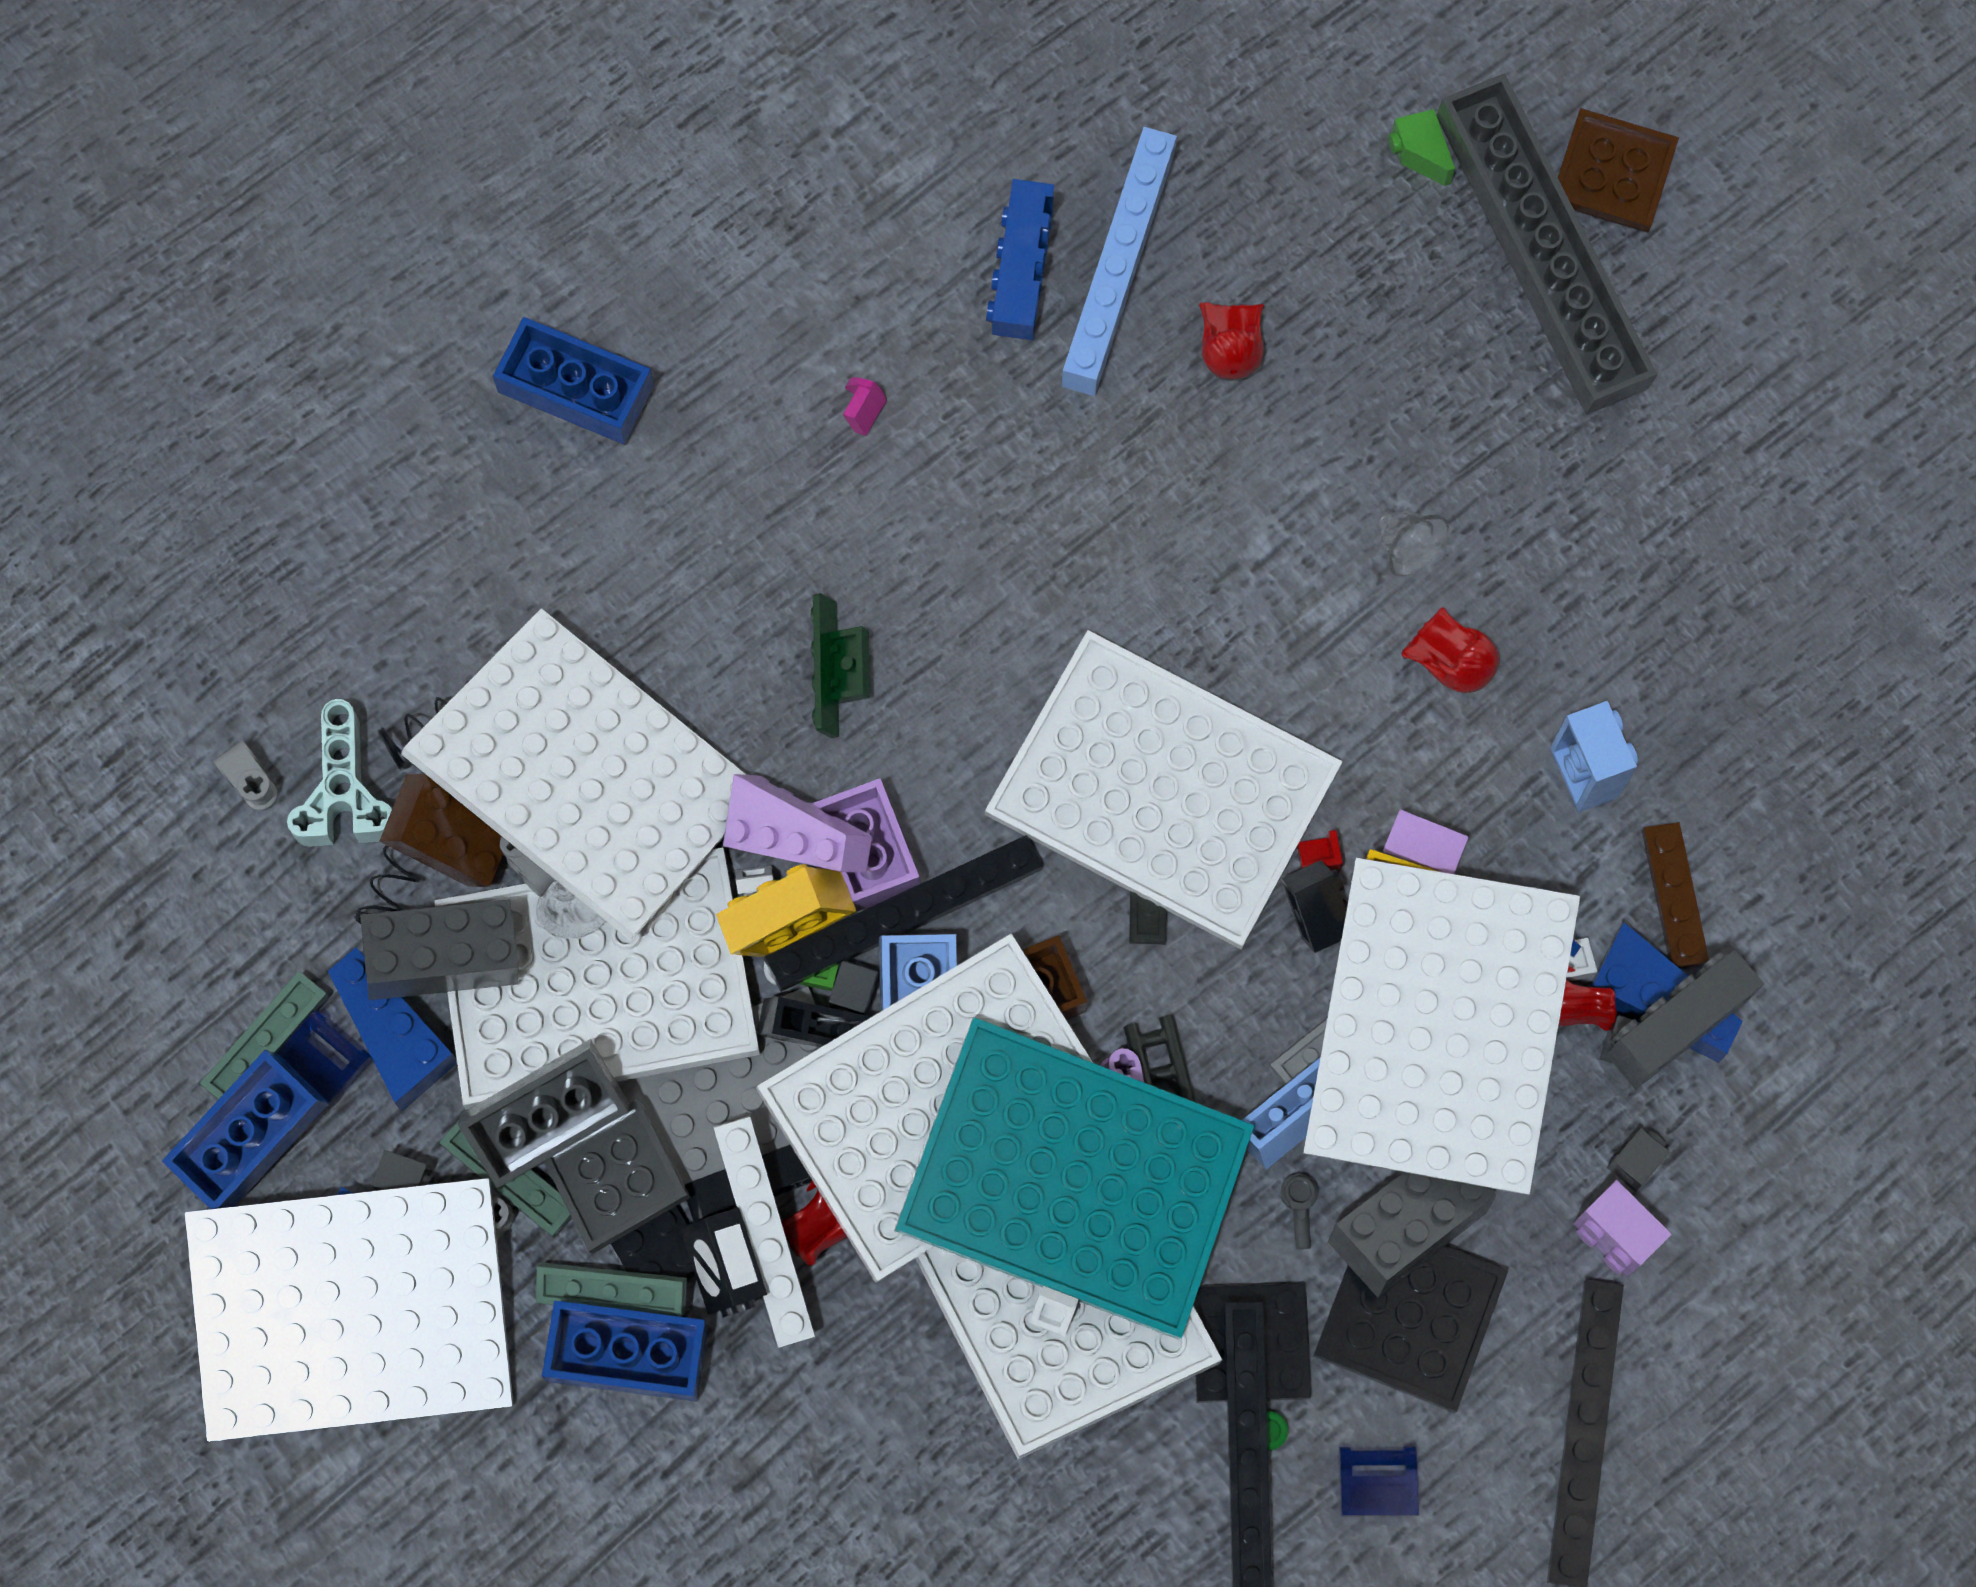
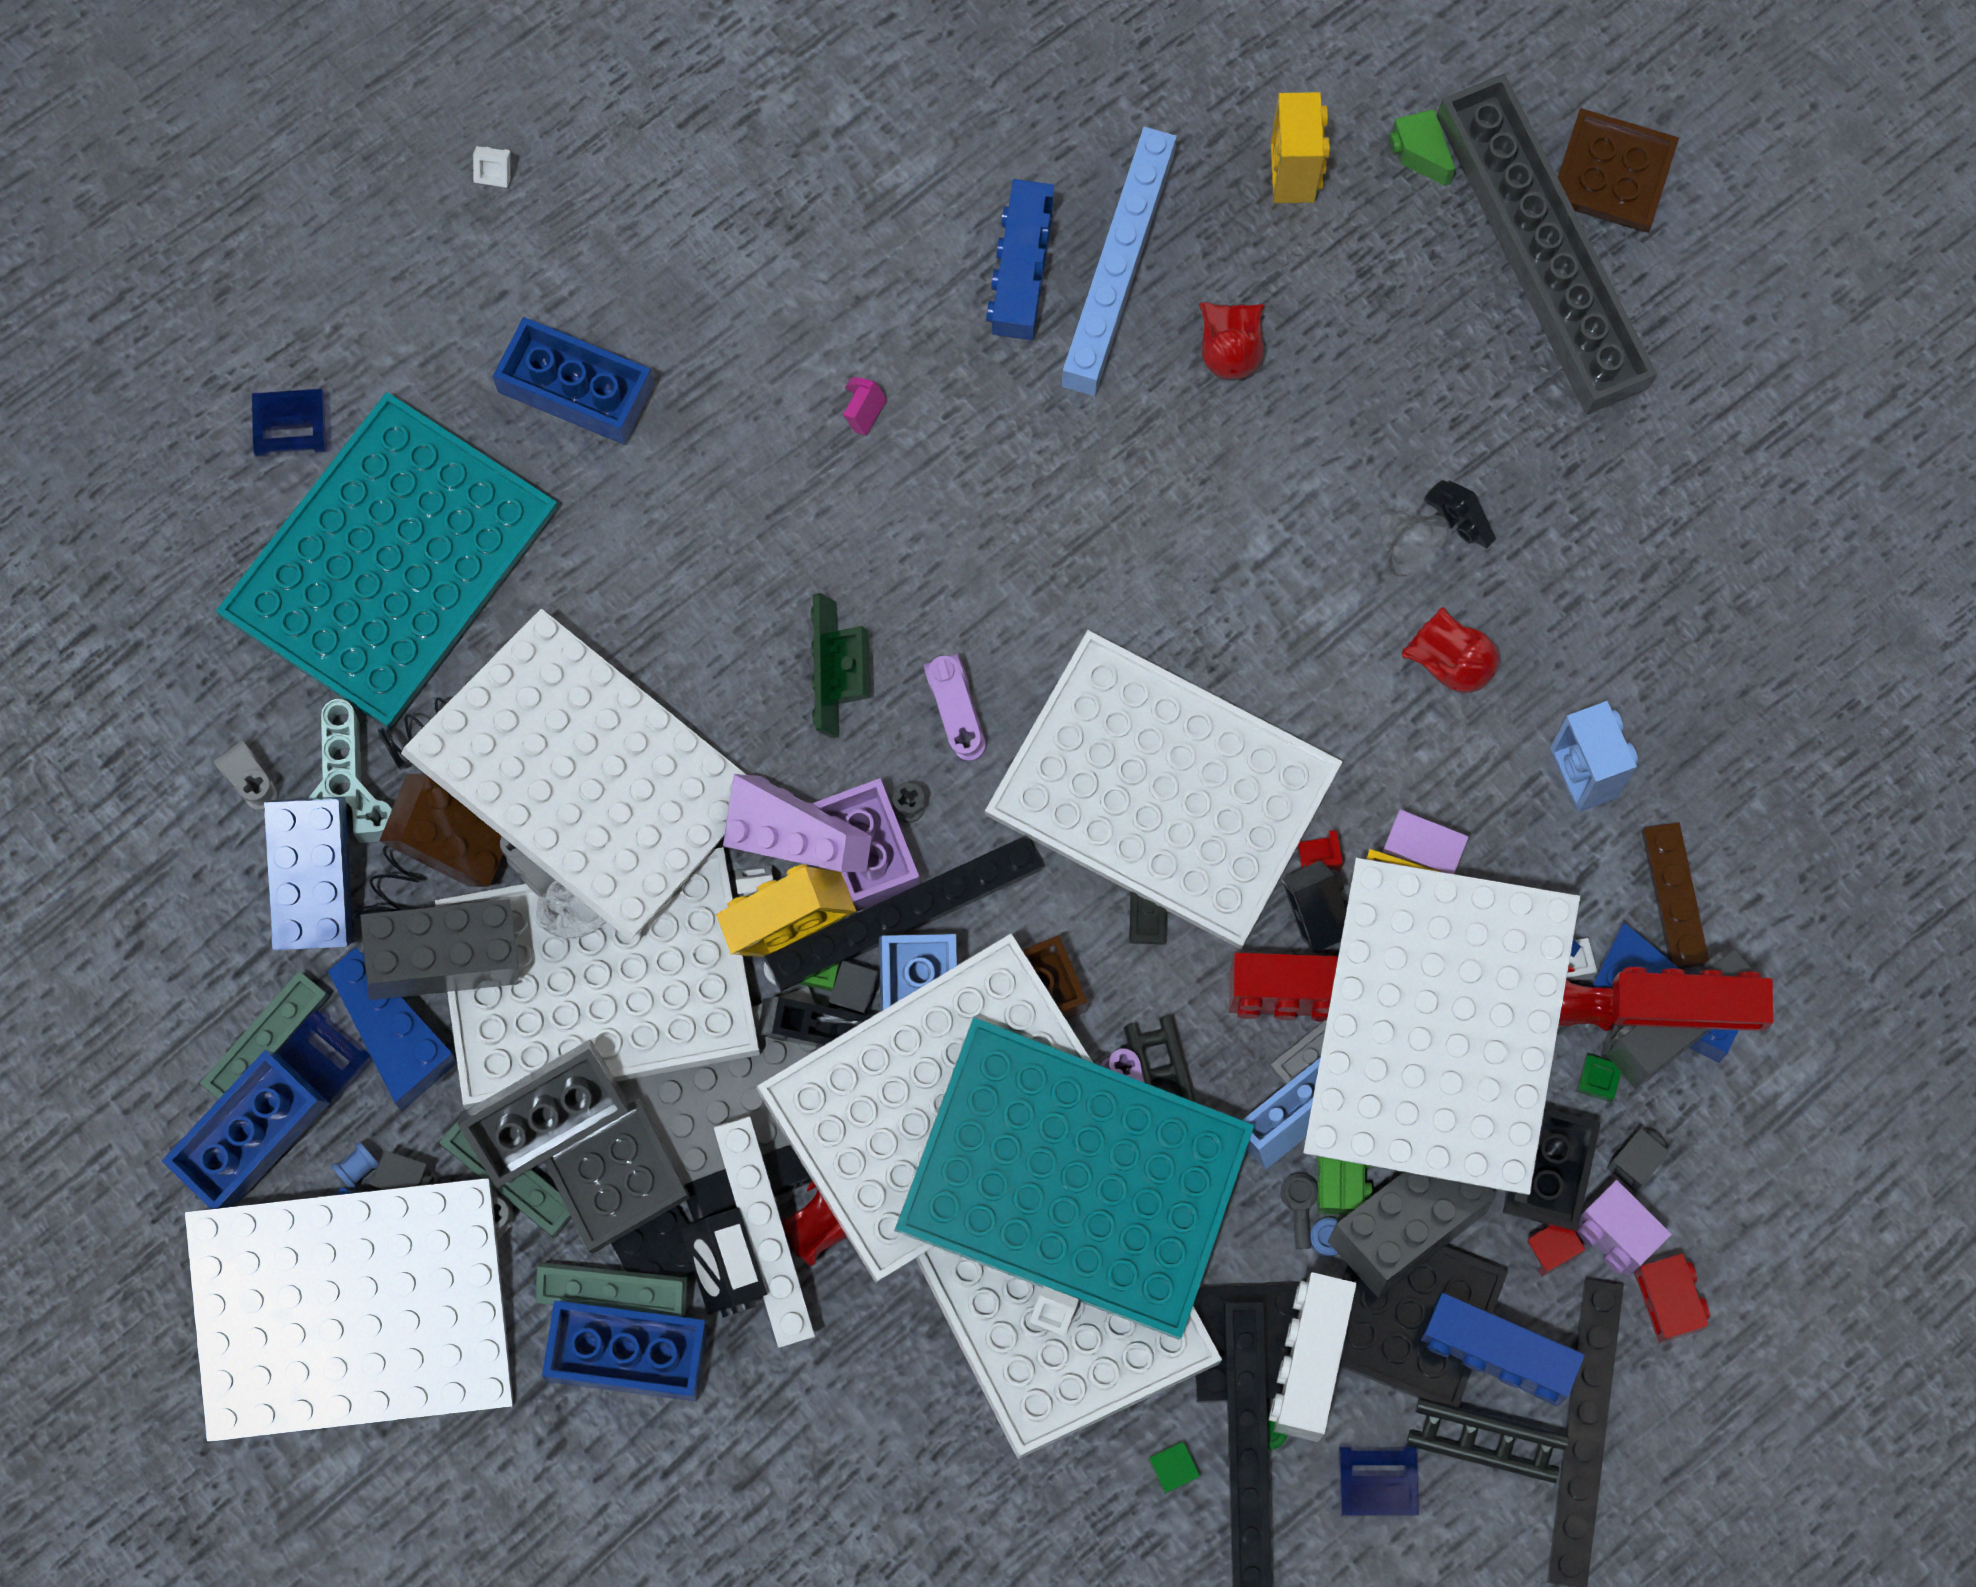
none -> teal plate [215,391,559,730]
none -> clear blue plate [252,389,327,457]
none -> brick [264,797,354,950]
none -> medium blue bush [331,1141,379,1191]
none -> white tile [473,146,510,188]
none -> dark grey bush [892,782,925,823]
none -> lavender piece [924,653,986,762]
none -> green tile [1148,1442,1200,1494]
none -> red brick [1229,952,1338,1022]
none -> white brick [1269,1272,1356,1442]
none -> yellow brick [1270,92,1330,203]
none -> medium blue tile [1310,1218,1339,1257]
none -> bright green brick [1317,1156,1372,1215]
none -> pearl dark grey bar [1406,1398,1569,1484]
none -> blue wedge [1421,1293,1585,1407]
none -> black plate [1424,480,1496,548]
none -> black slope [1503,1108,1601,1232]
none -> red panel [1527,1225,1585,1277]
none -> green tile [1576,1054,1621,1103]
none -> red brick [1613,967,1774,1031]
none -> red brick [1634,1253,1710,1344]

